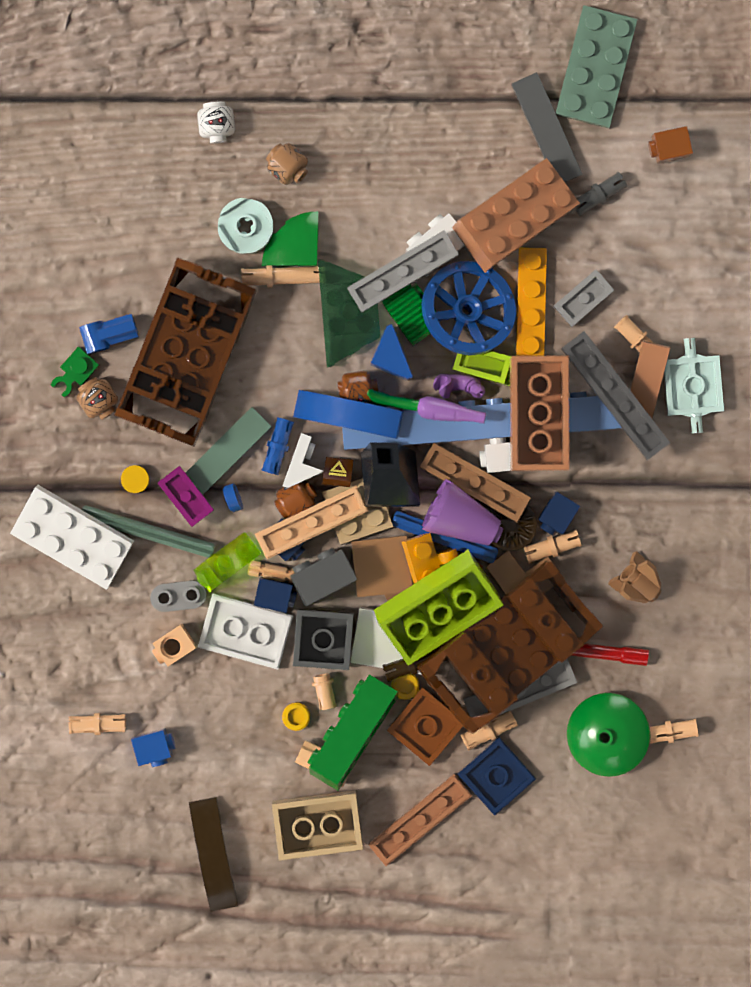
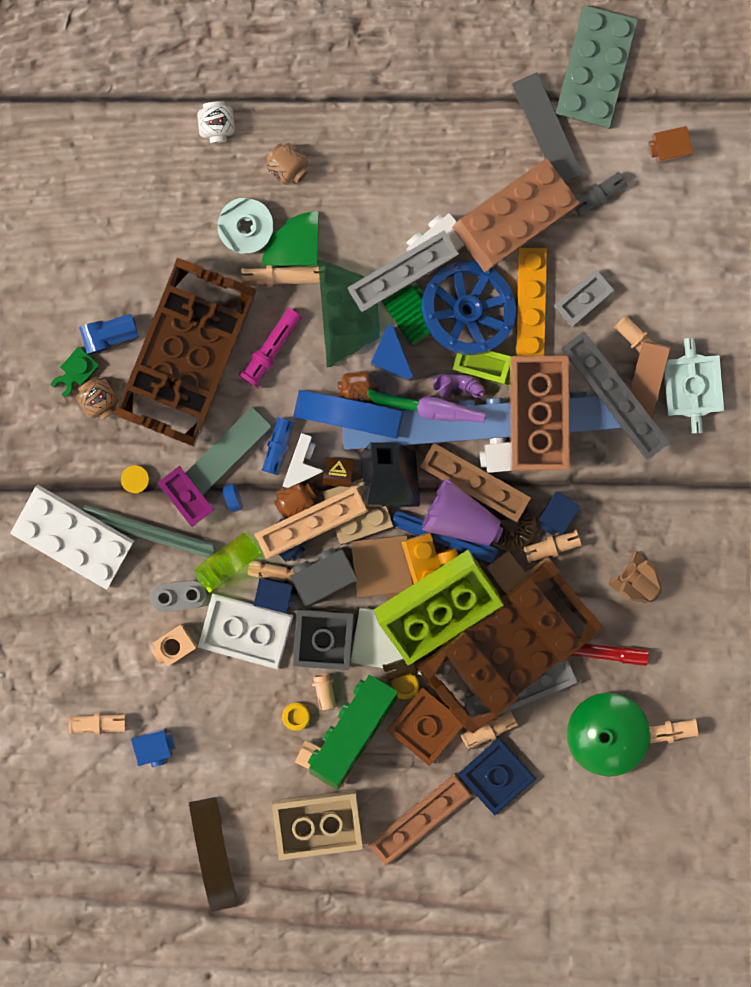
none -> dark pink pin [238,308,302,389]

